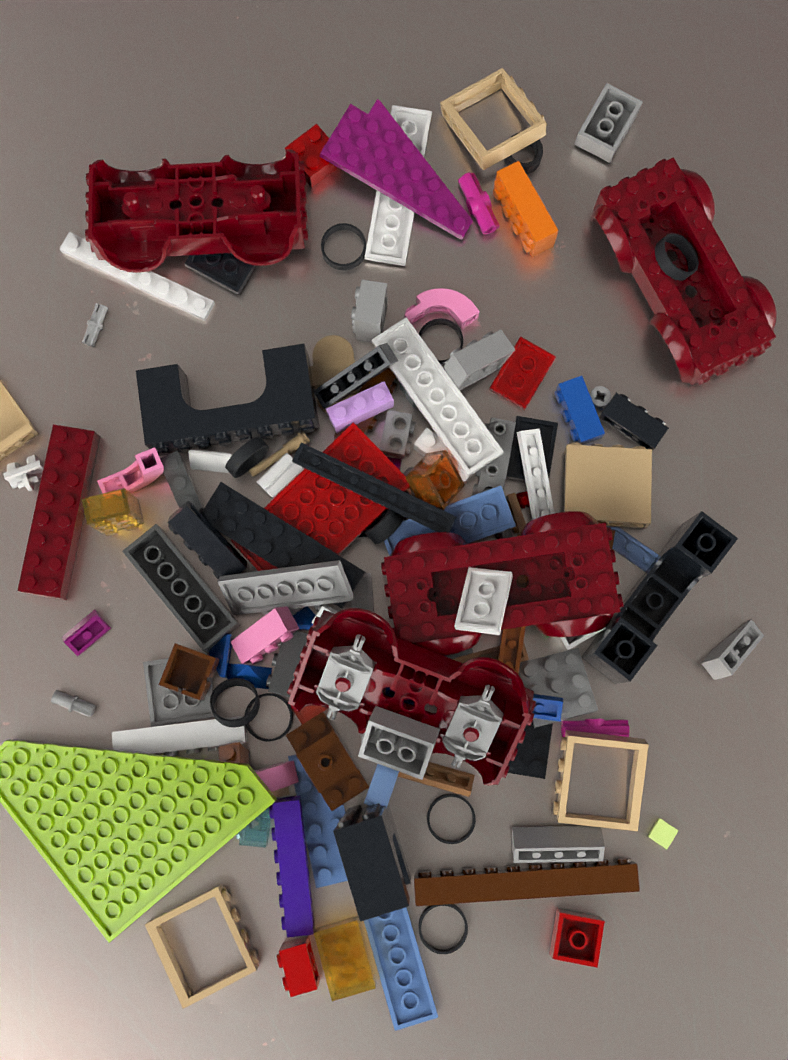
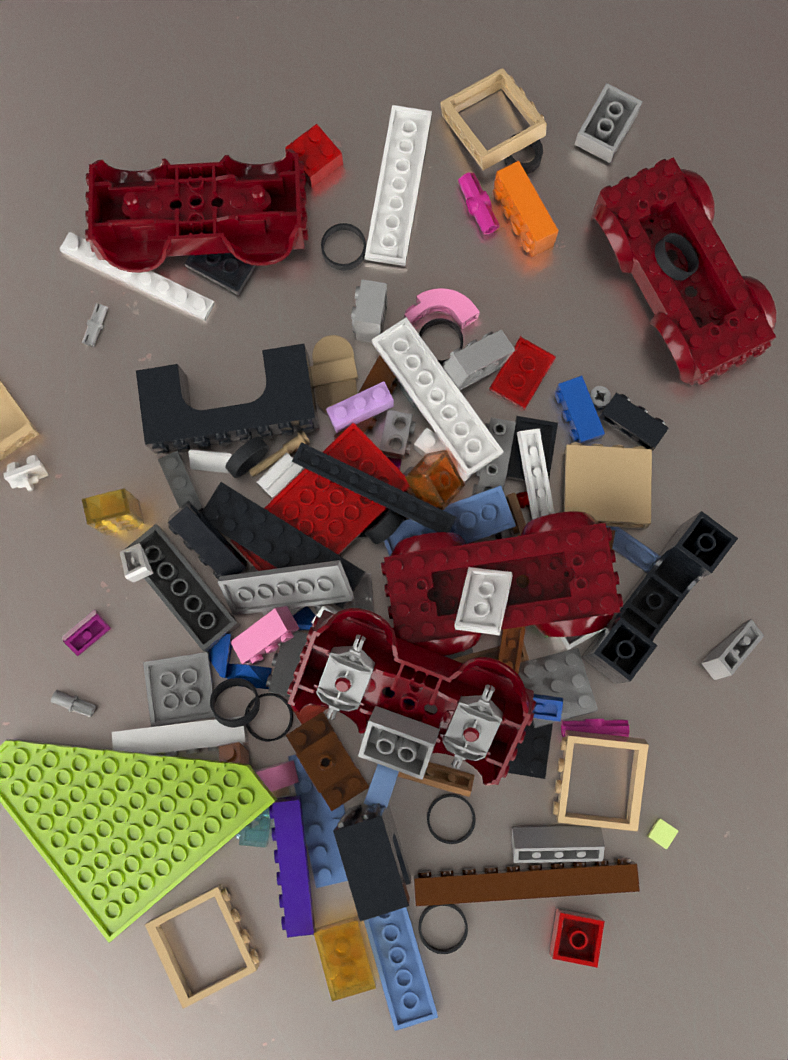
dark red brick [17,424,101,601] -> none
bright pink arch [97,447,164,502] -> none
reddish brown piece [159,643,220,701] -> none
red brick [277,935,320,997] -> none
black brick [313,343,398,409] -> none
magenta wing [320,99,473,240] -> none
none -> white slope [120,543,153,583]

